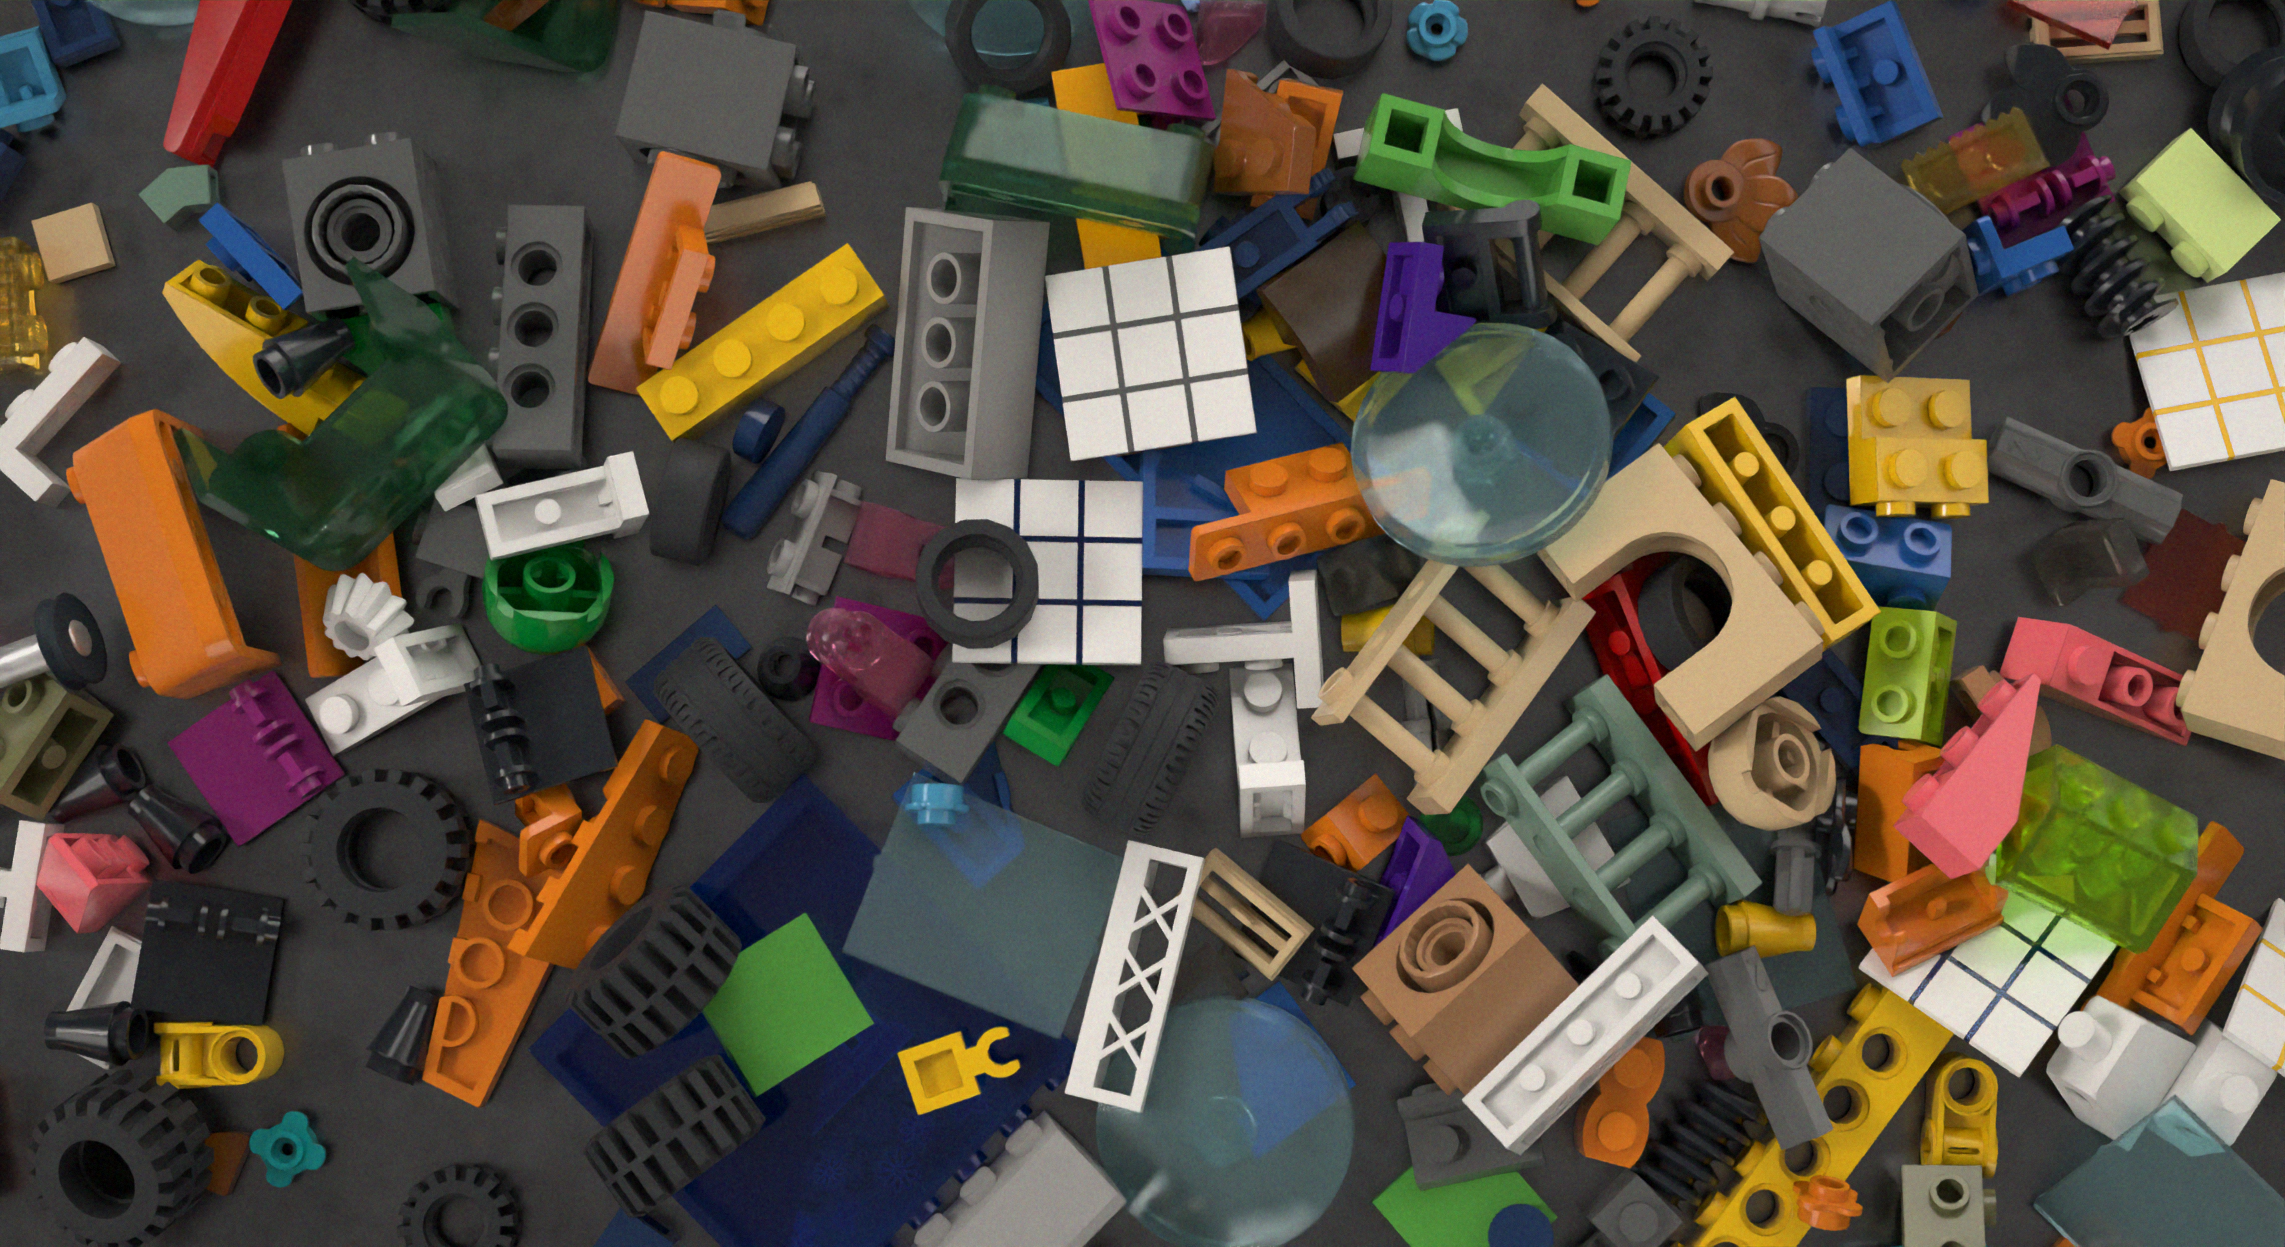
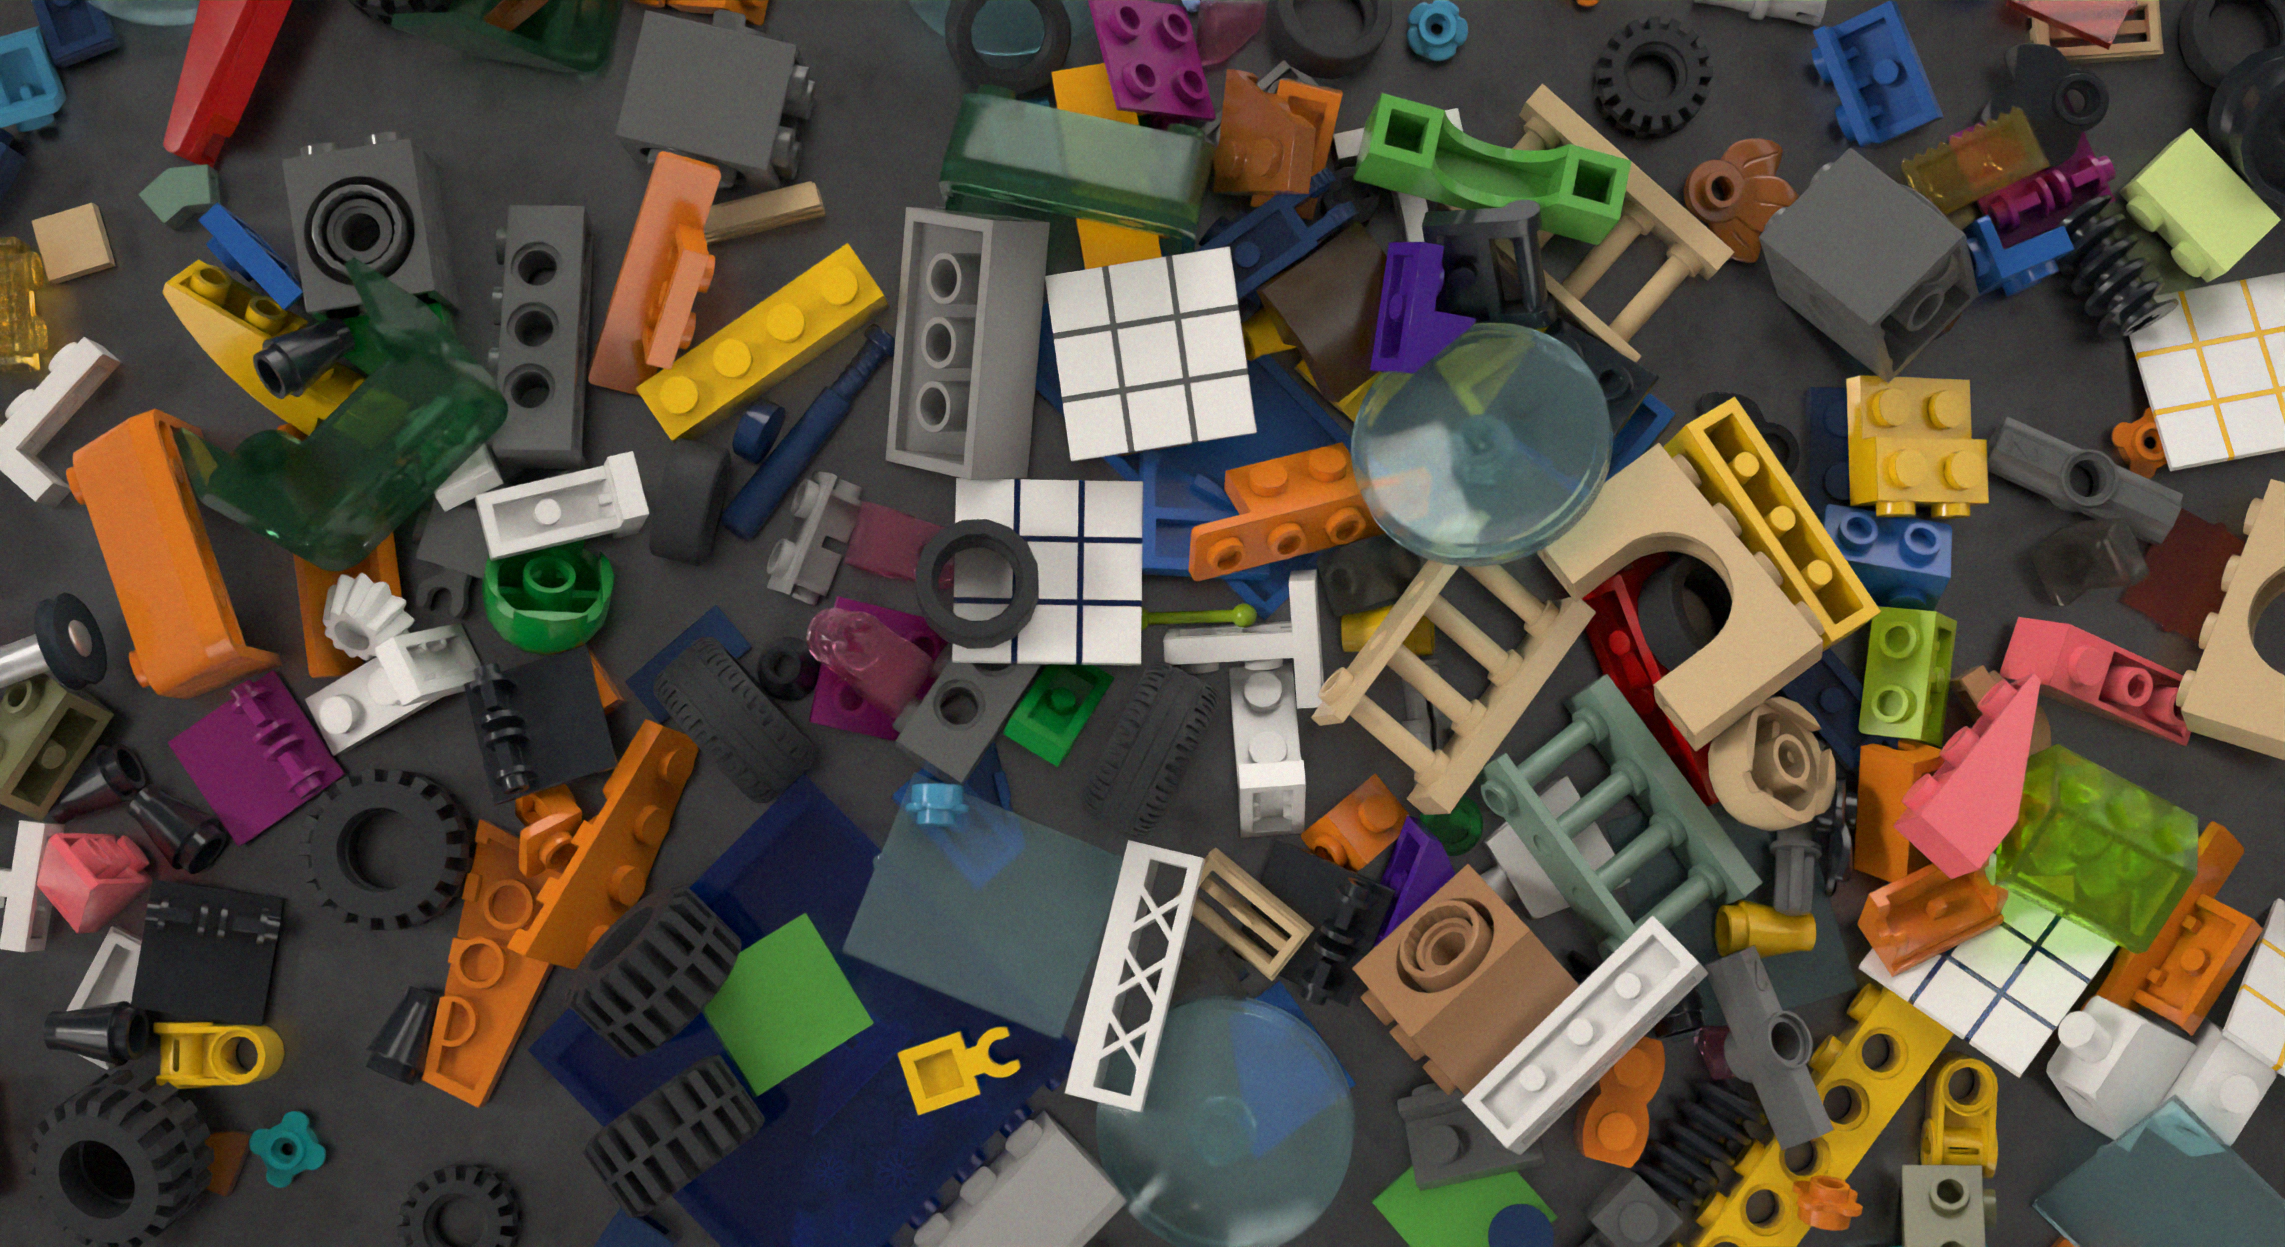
none -> lime hinge [1135,603,1257,631]

